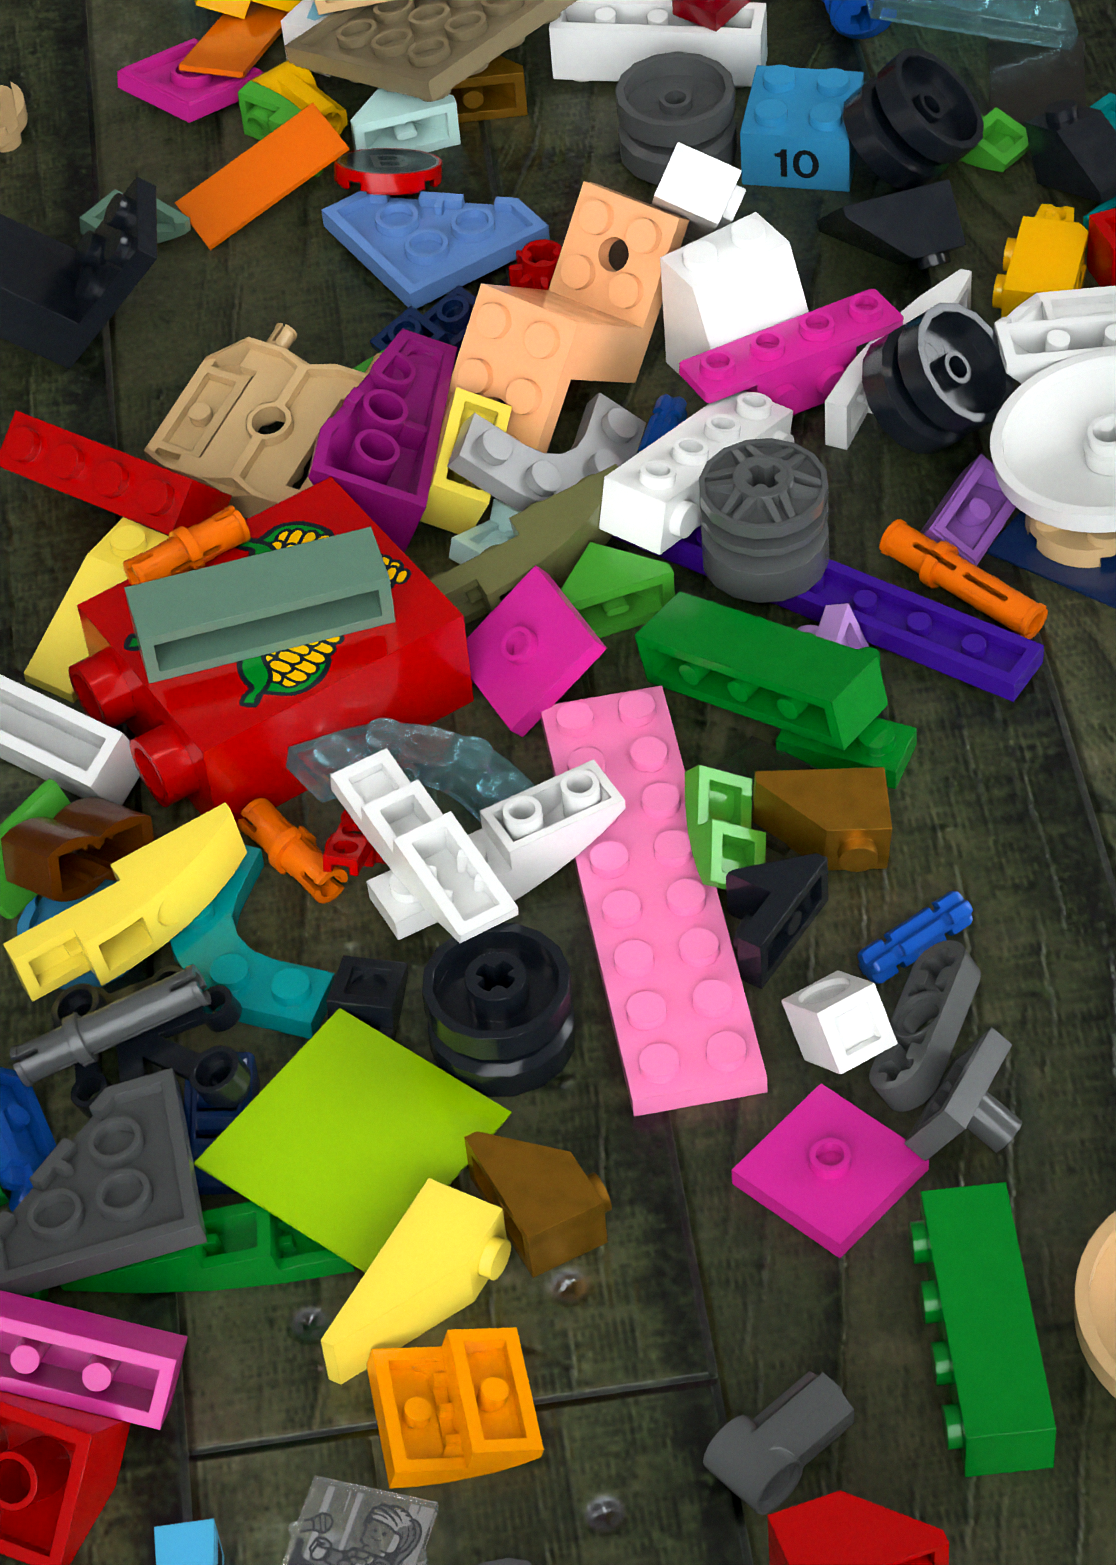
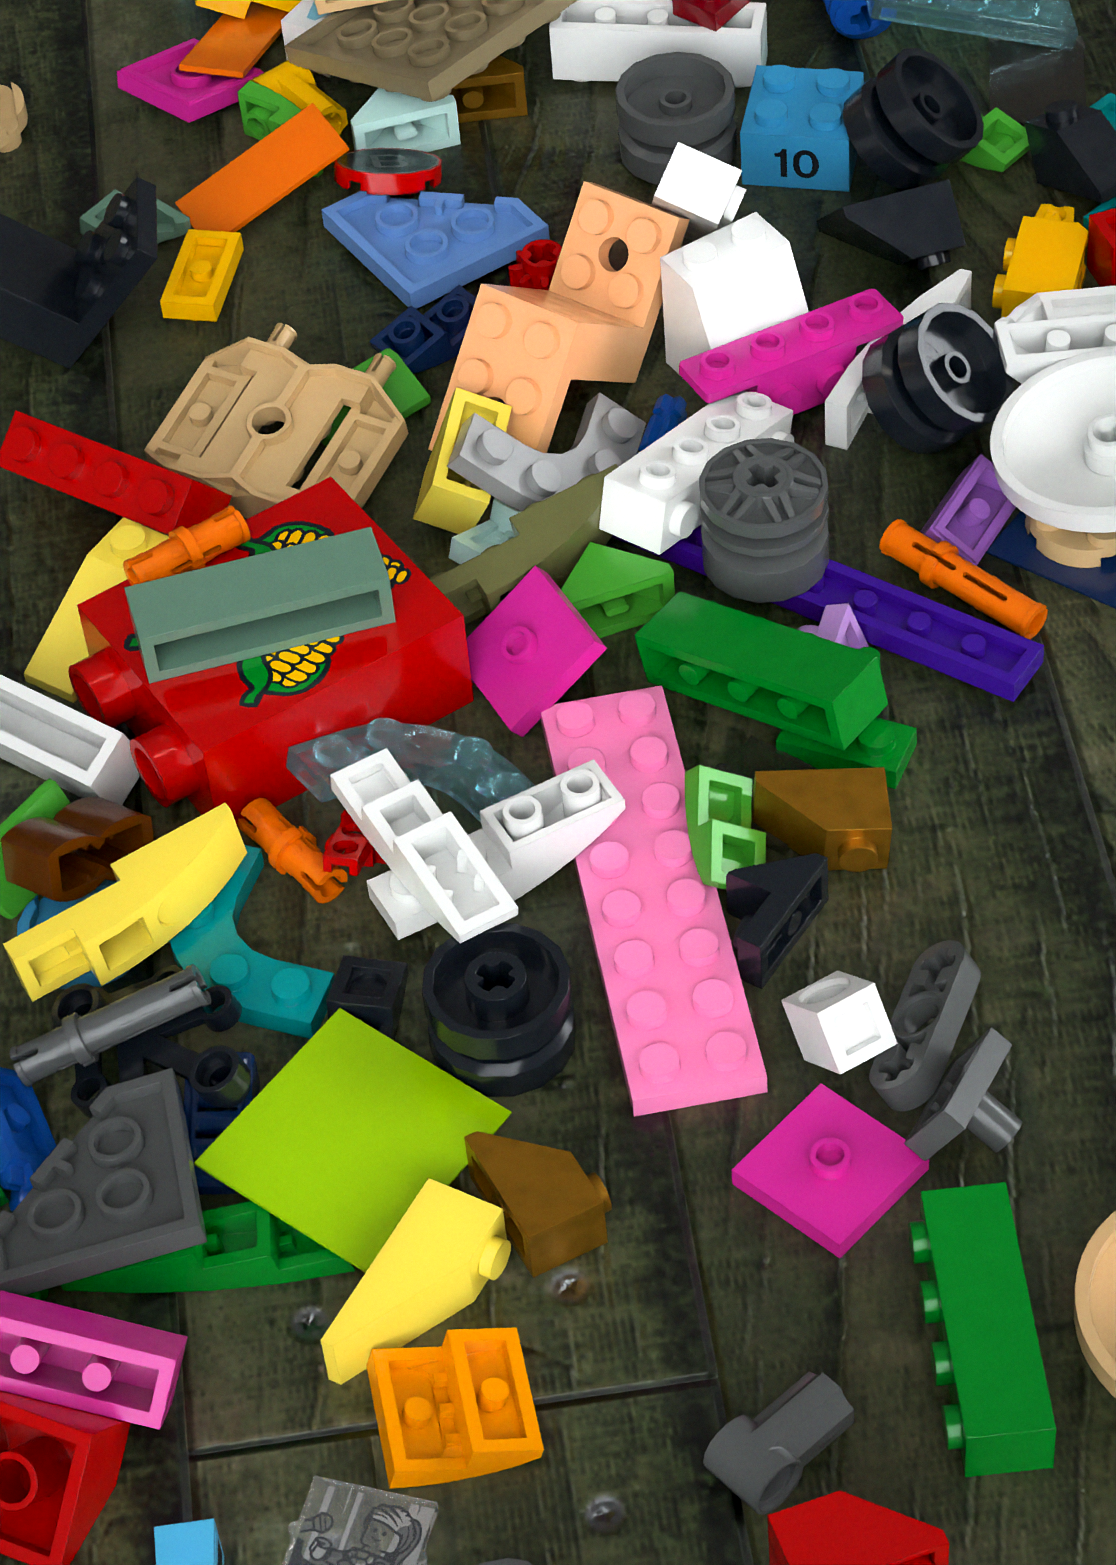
magenta wedge [308,328,457,553] -> none
blue axle [857,891,973,984] -> none
none -> yellow plate [160,229,244,322]

